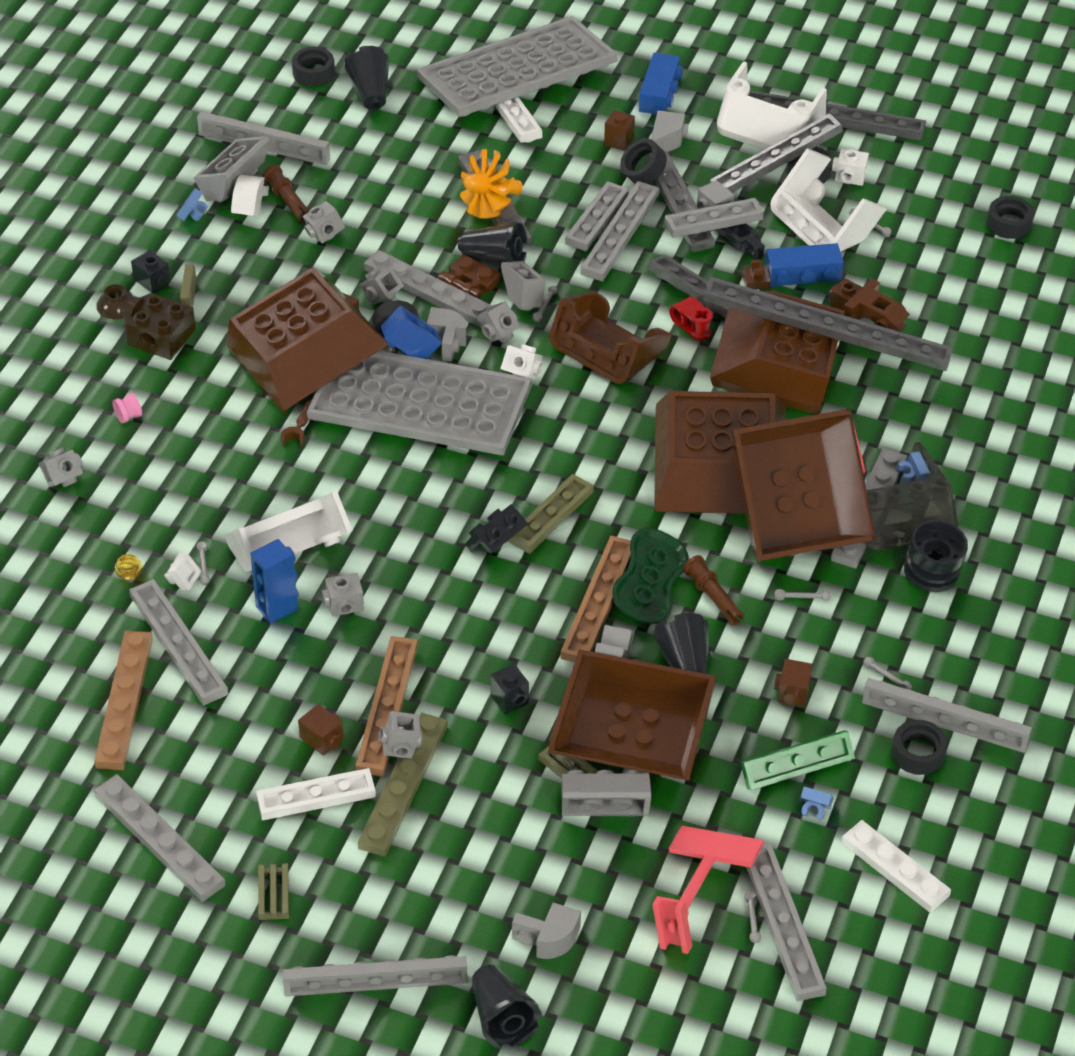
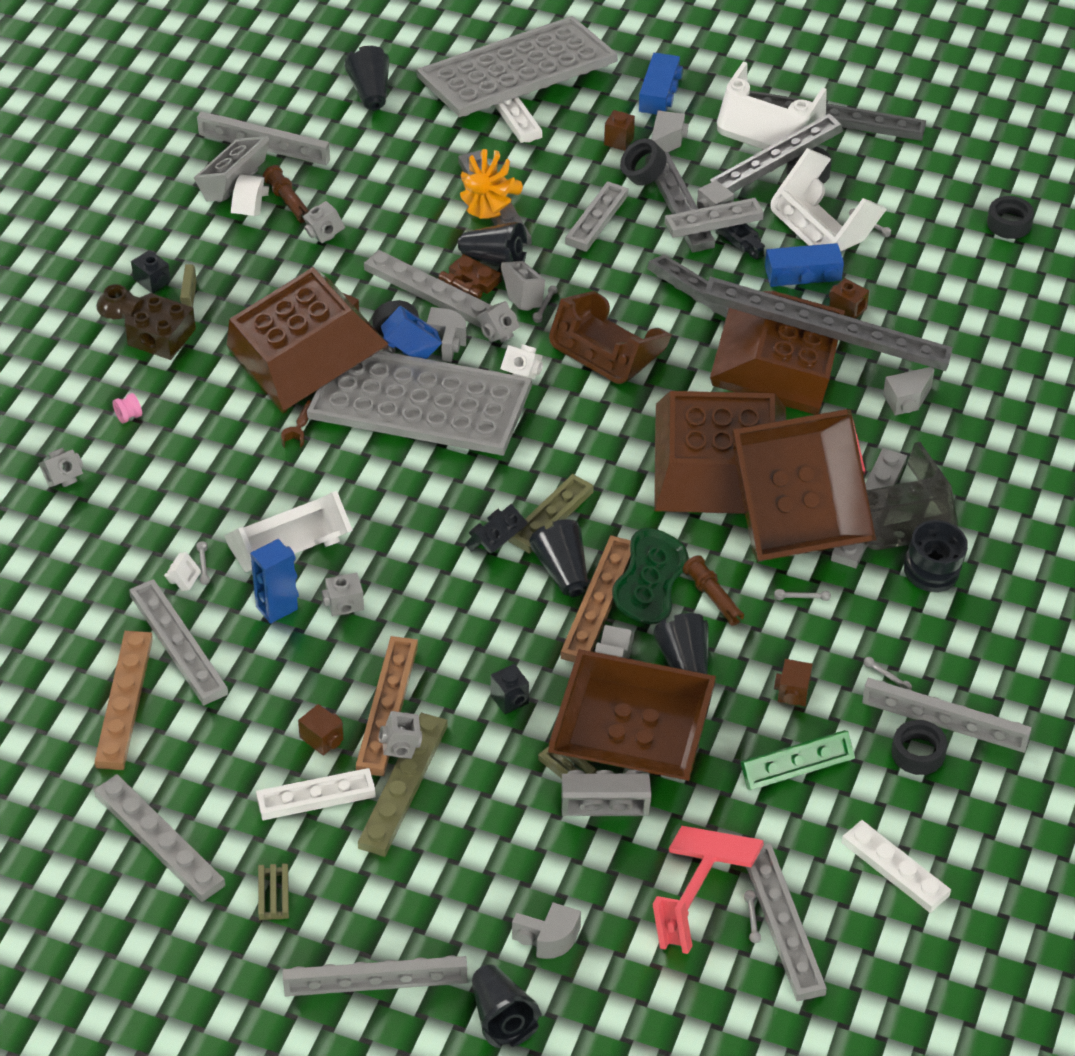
clear yellow plate [115,554,142,579] -> none
medium blue tile [176,188,208,221] -> none
black tyre [292,47,335,87] -> none
light grey brick [360,266,404,305] -> none
light grey plate [581,181,659,282] -> none
red piece [669,296,713,341] -> none
reddish brown tile [742,260,771,290] -> none
medium blue tile [801,787,834,821] -> none
white brick [832,148,869,186] -> none
reddish brown tile [844,278,910,332] -> none
medium blue tile [895,451,930,489] -> none
none -> black cone [529,519,588,597]
none -> light grey slope [883,367,934,415]

